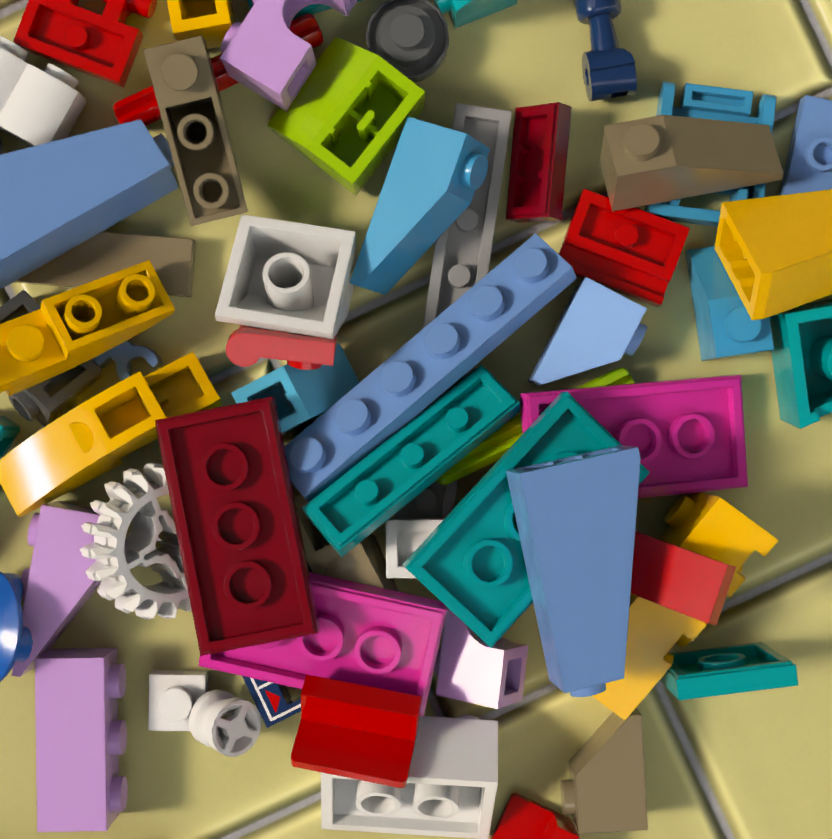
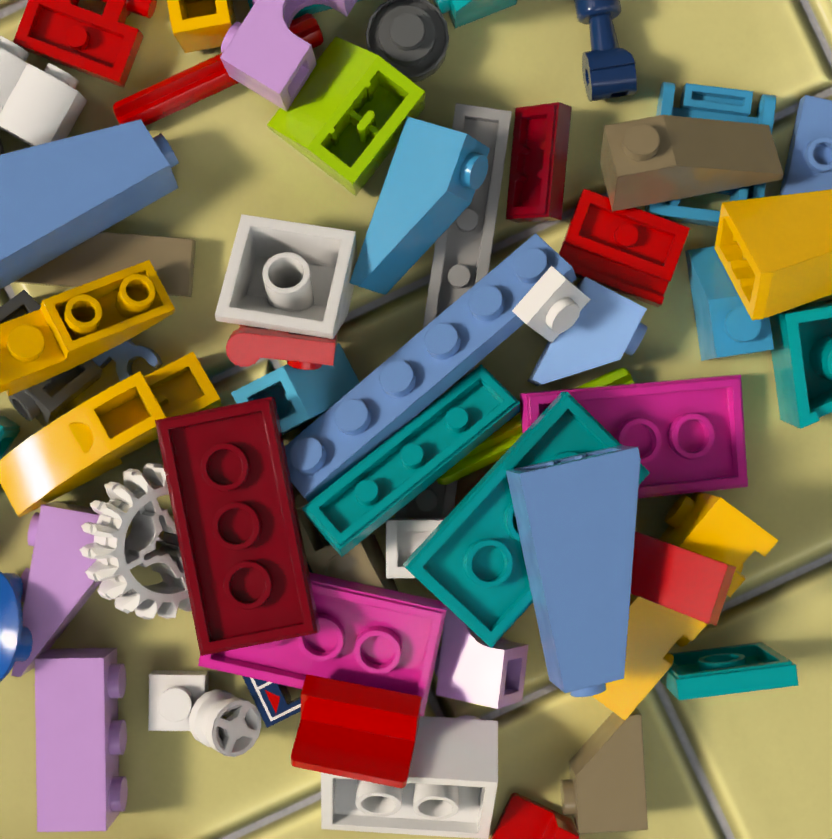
dark tan slope [143,35,248,226] -> none
none -> white plate [512,266,591,343]

